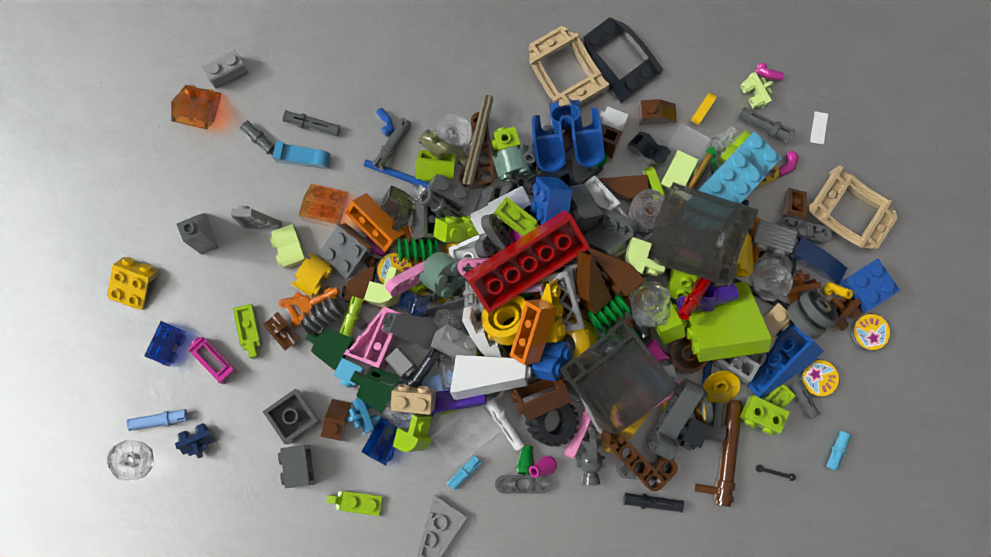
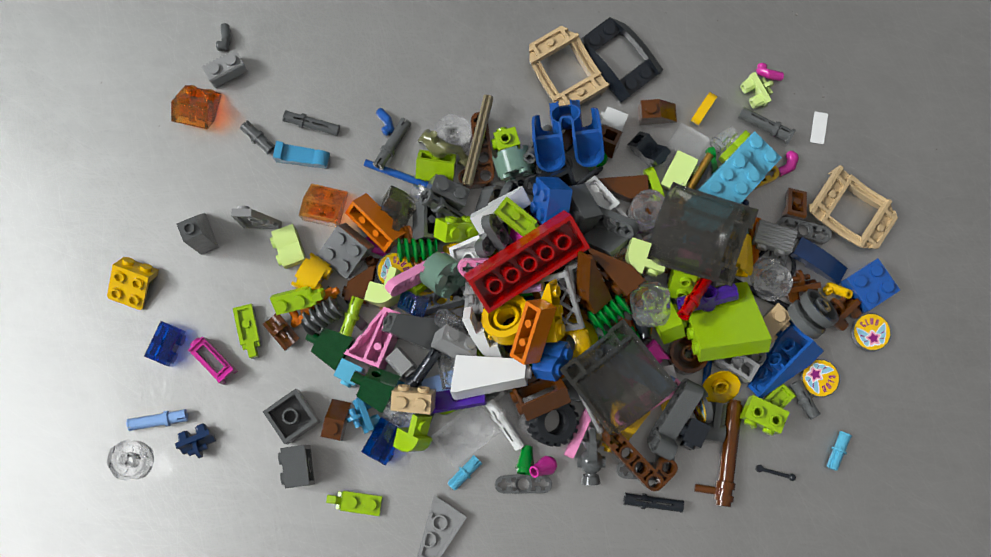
none -> dark grey arm [216,23,231,51]
none -> lime hinge [270,286,326,315]

